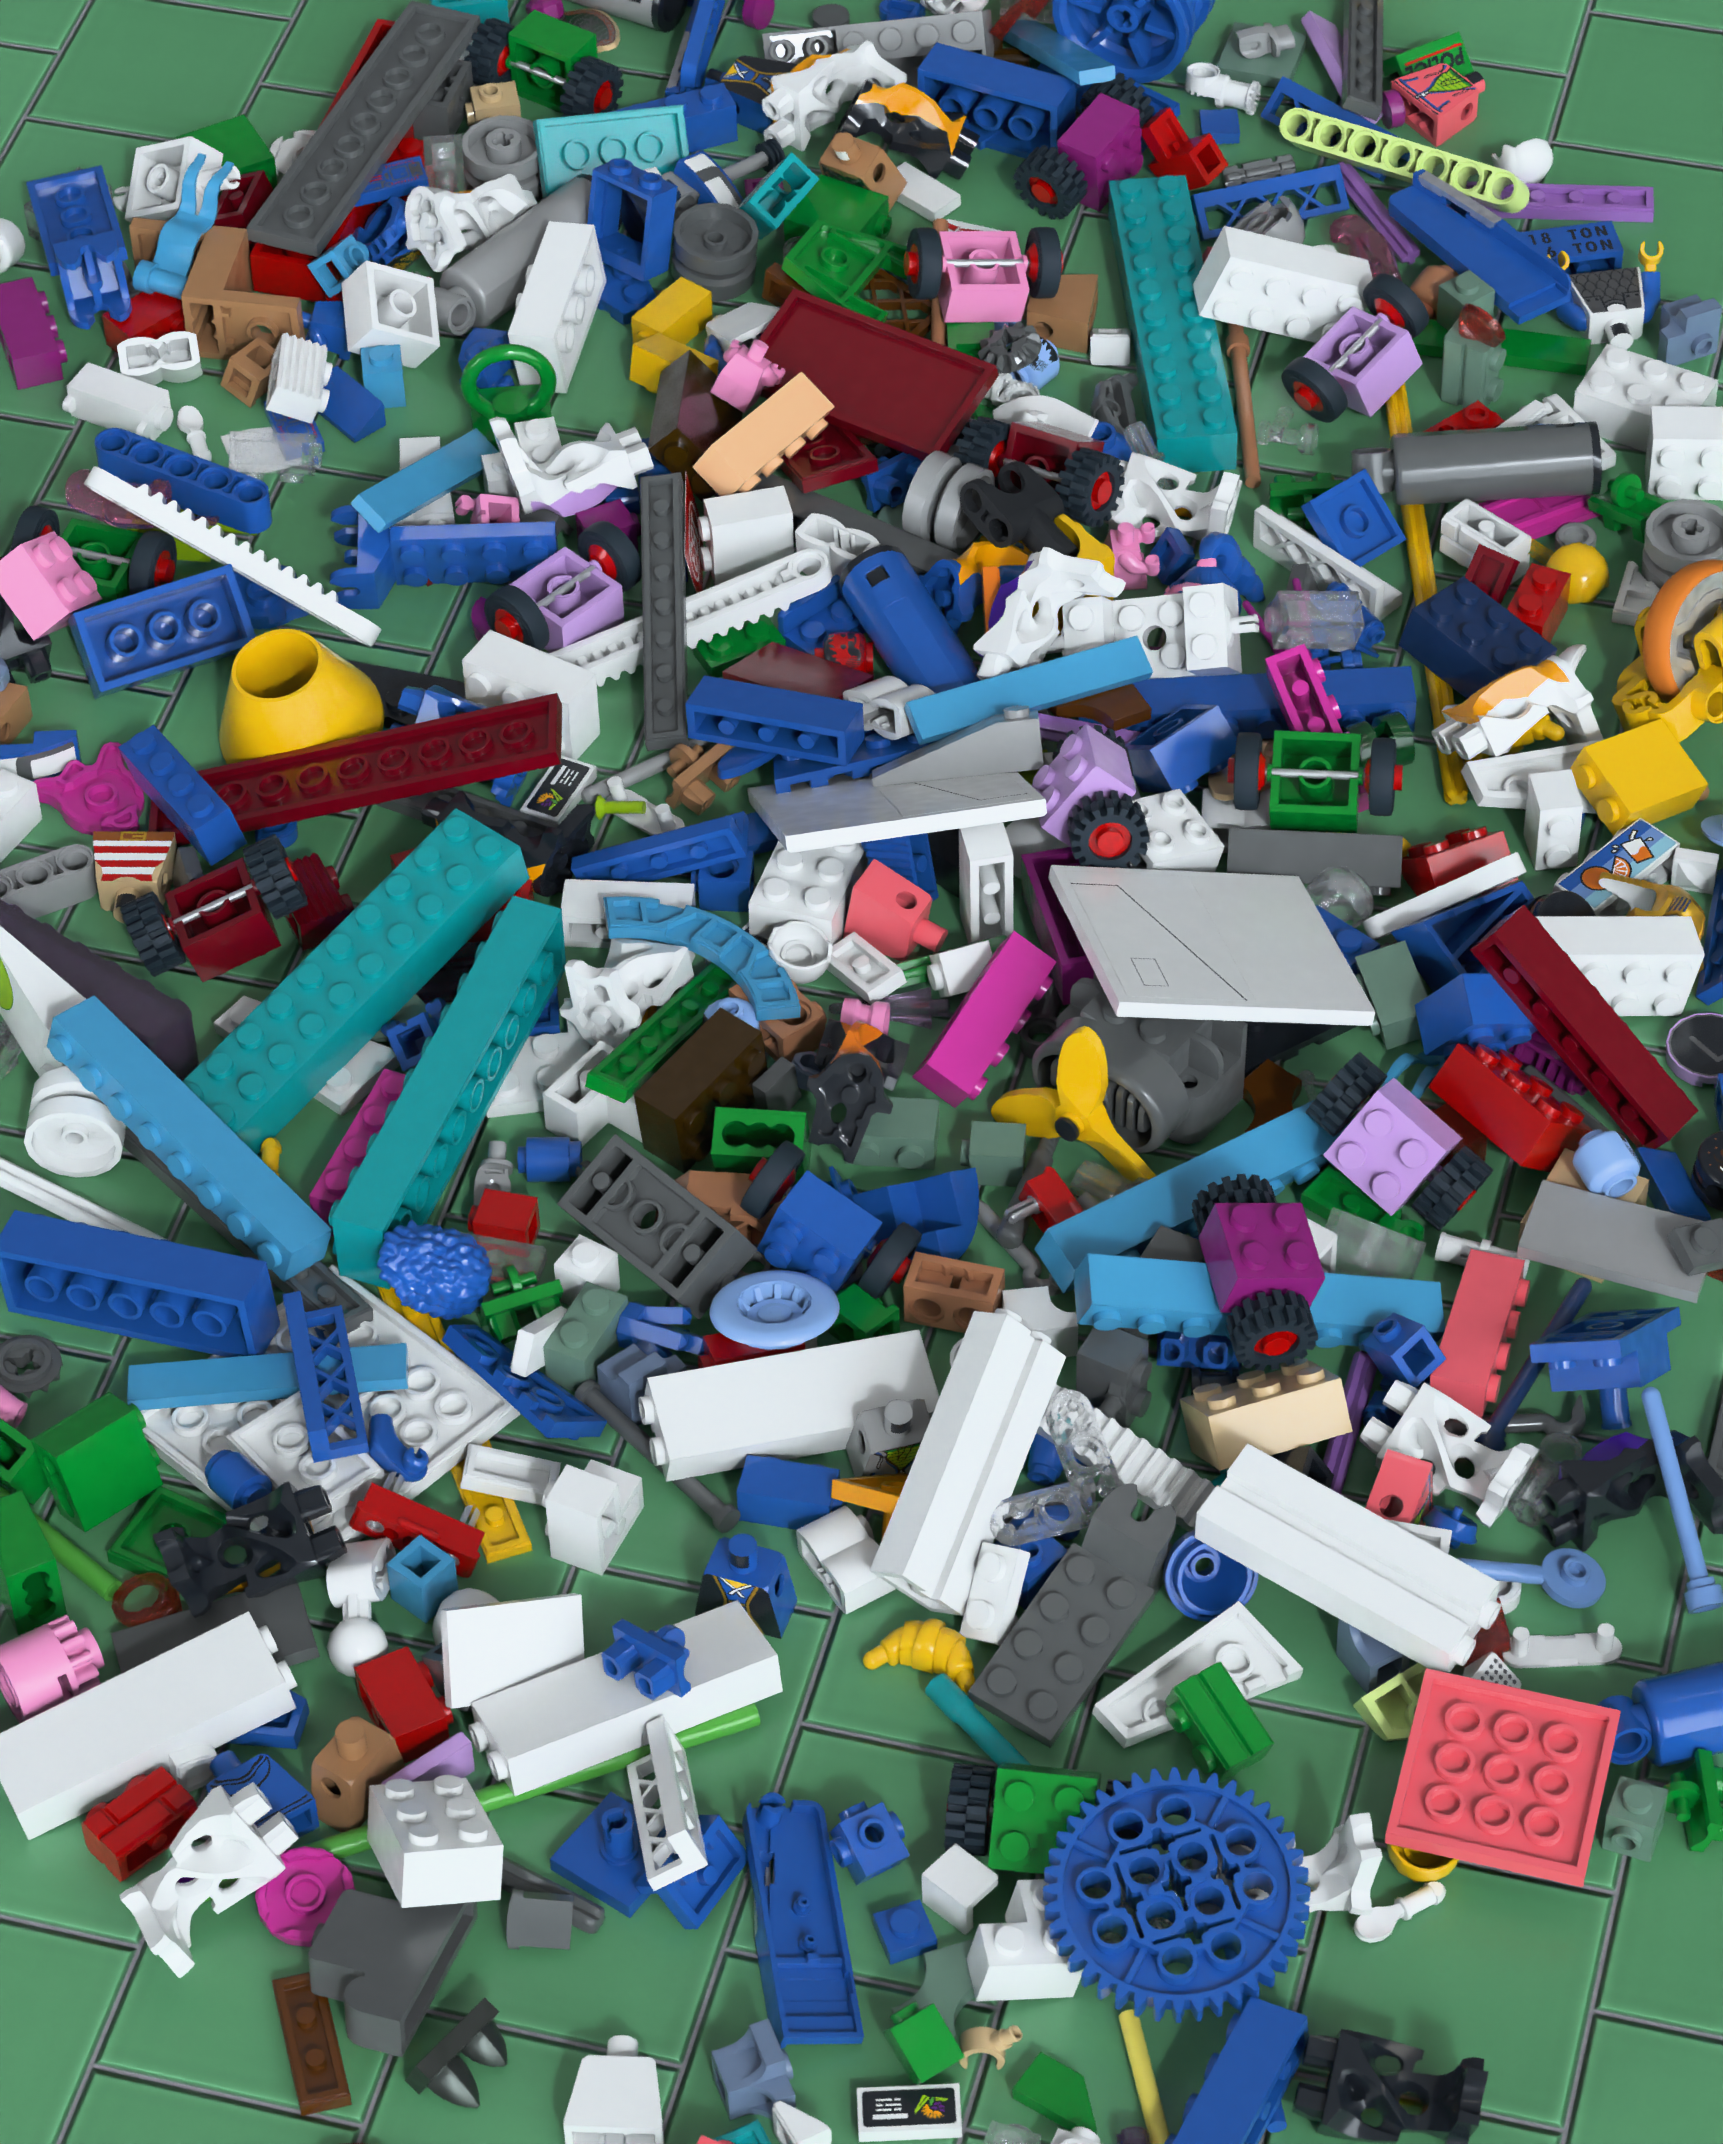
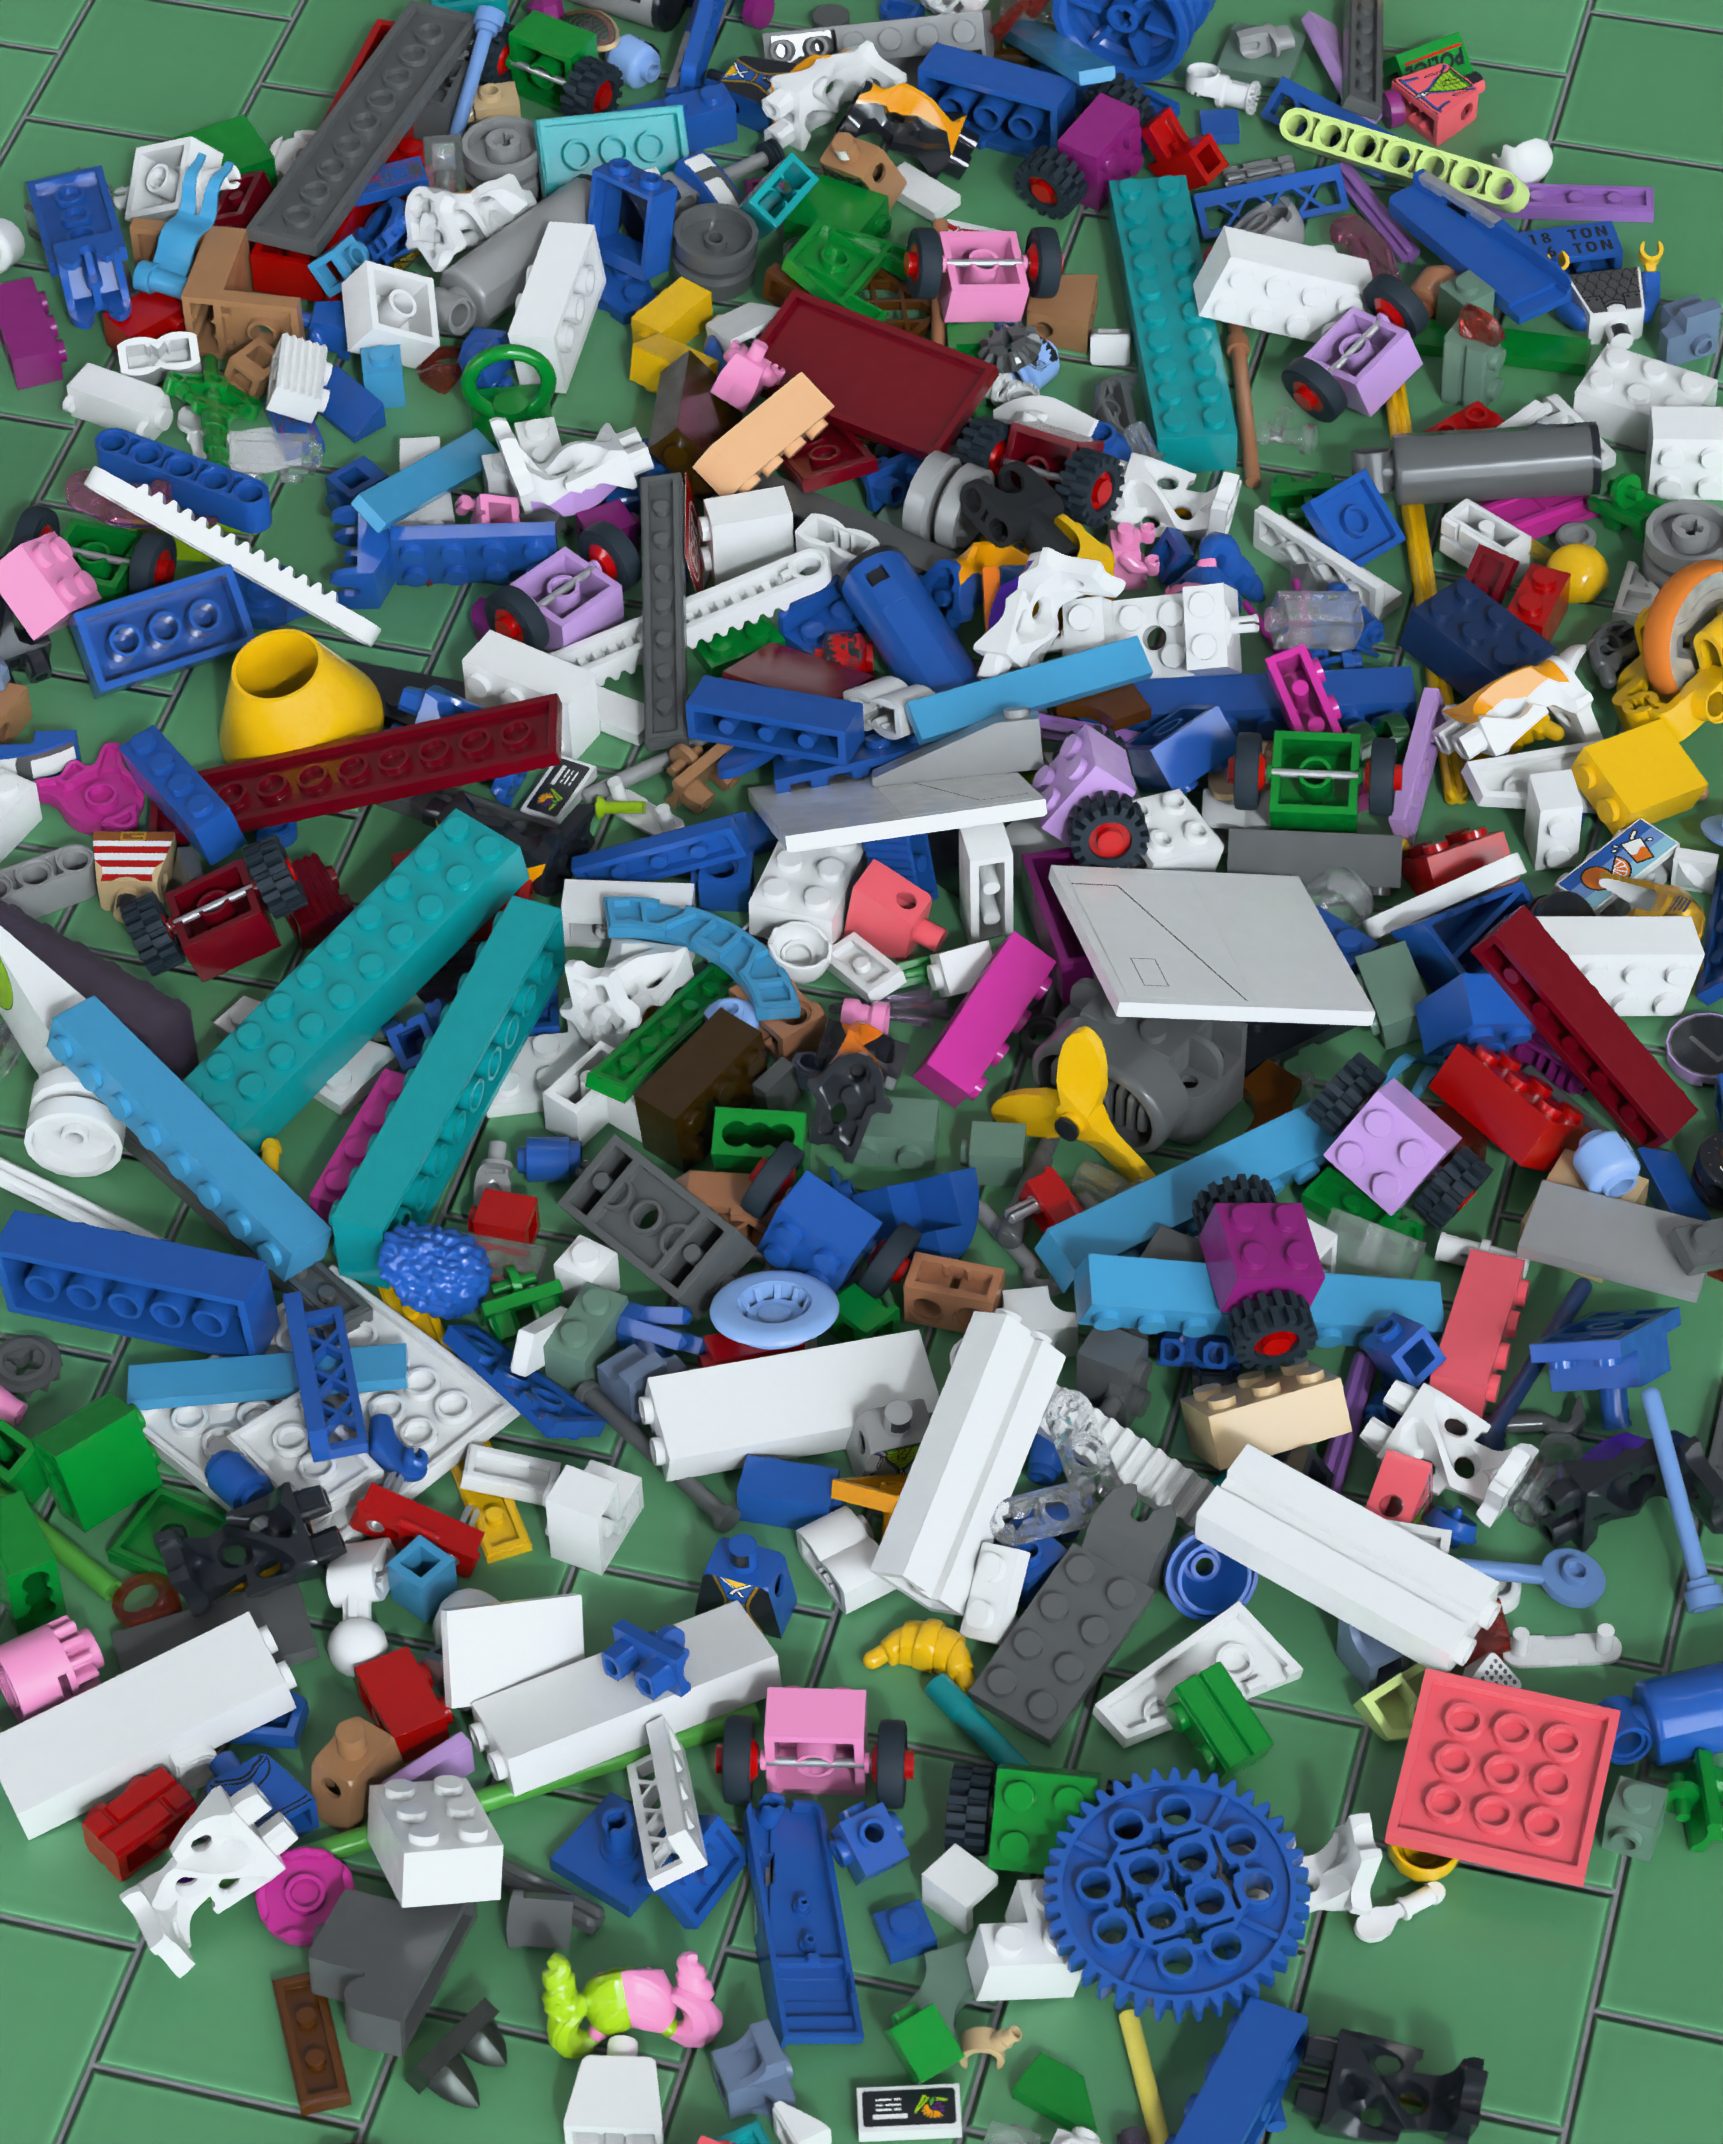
none -> green bar [162,354,263,469]
none -> blue brick [325,455,388,512]
none -> clear red piece [417,346,462,394]
none -> medium blue piece [438,5,506,180]
none -> hair [541,1951,723,2059]
none -> white tile [597,685,645,746]
none -> light blue head [605,34,661,89]
none -> brick [715,1686,915,1809]
none -> lavender tile [1388,687,1446,846]
none -> dark grey piece [1586,620,1641,689]

